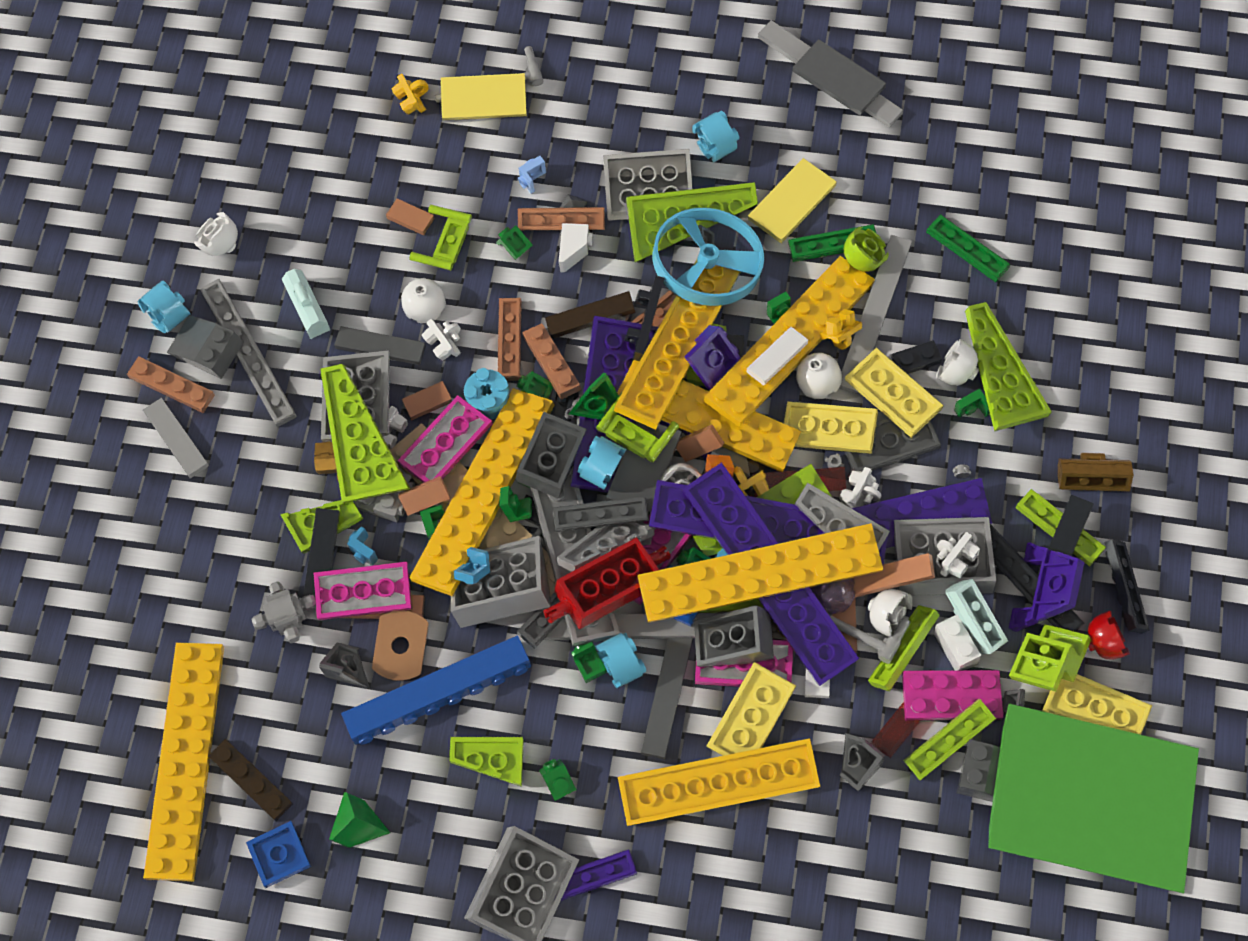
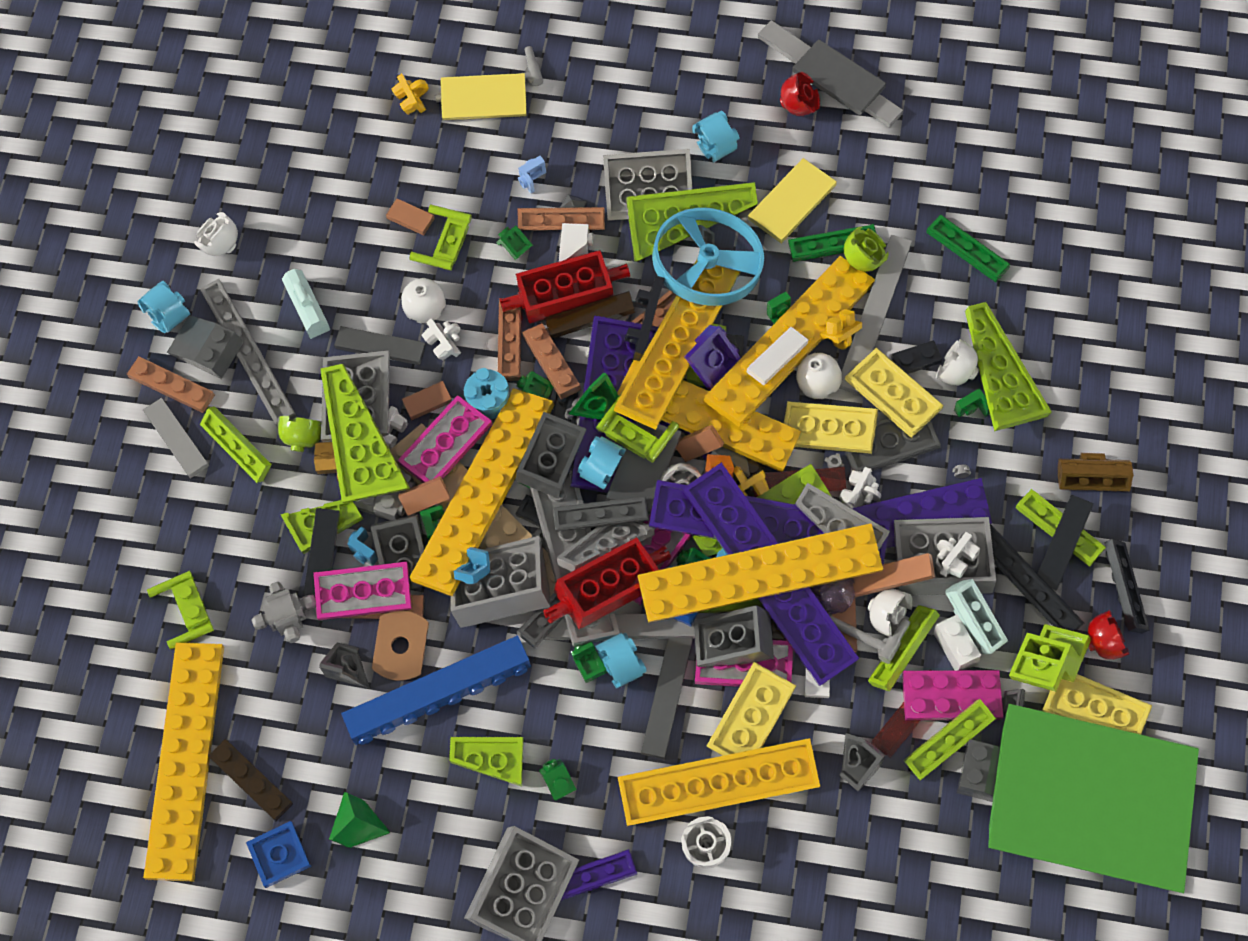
green bracket [499,486,532,522] -> none
dark purple wing [1009,542,1085,632] -> none
none -> lime plate [147,571,214,650]
none -> lime plate [200,406,272,483]
none -> lime cylinder [278,416,321,452]
none -> dark grey slope [371,514,426,589]
none -> red brick [499,250,631,324]
none -> white cylinder [681,816,731,868]
none -> red cylinder [780,72,820,117]

